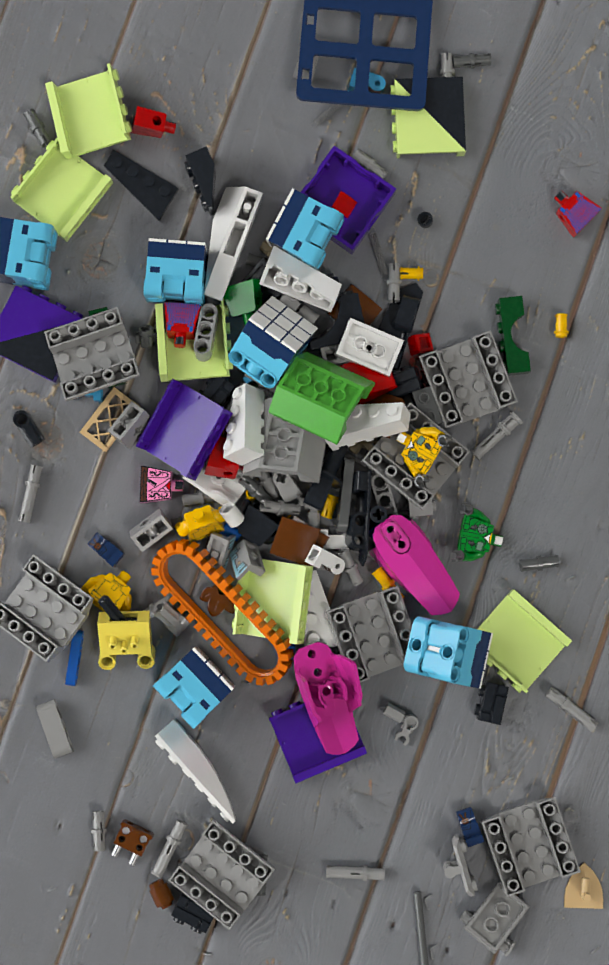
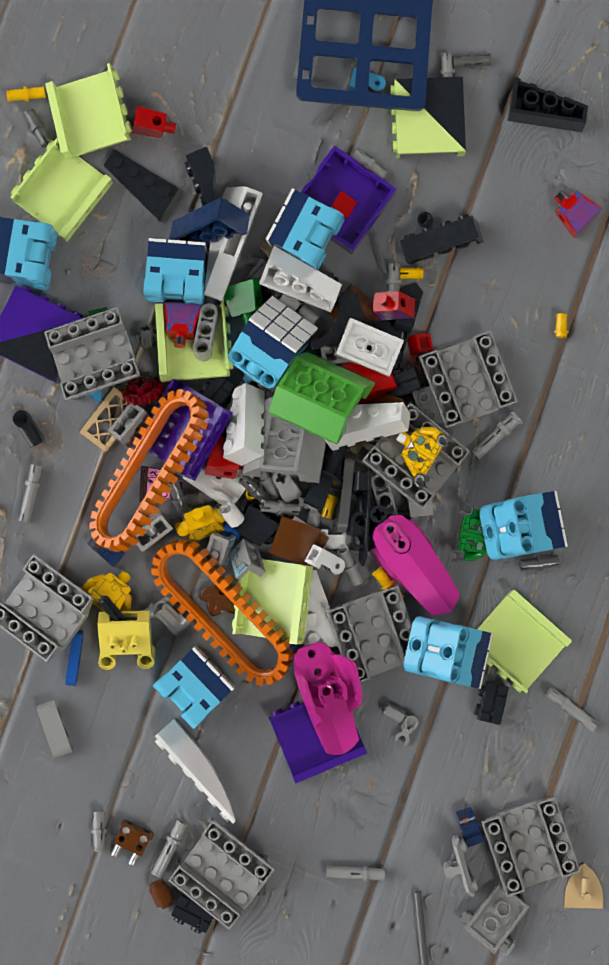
dark green arch [495,296,531,376] -> none
none -> yellow pin [6,86,46,102]
none -> orange piece [89,389,209,552]
none -> dark red gear [121,376,164,406]
none -> dark grey pin [168,479,190,519]
none -> dark blue wedge [169,197,250,242]
none -> red torso [373,291,415,320]
none -> black wedge [400,214,484,264]
none -> medium azure piece [480,491,568,560]
none -> black wedge [507,77,588,132]

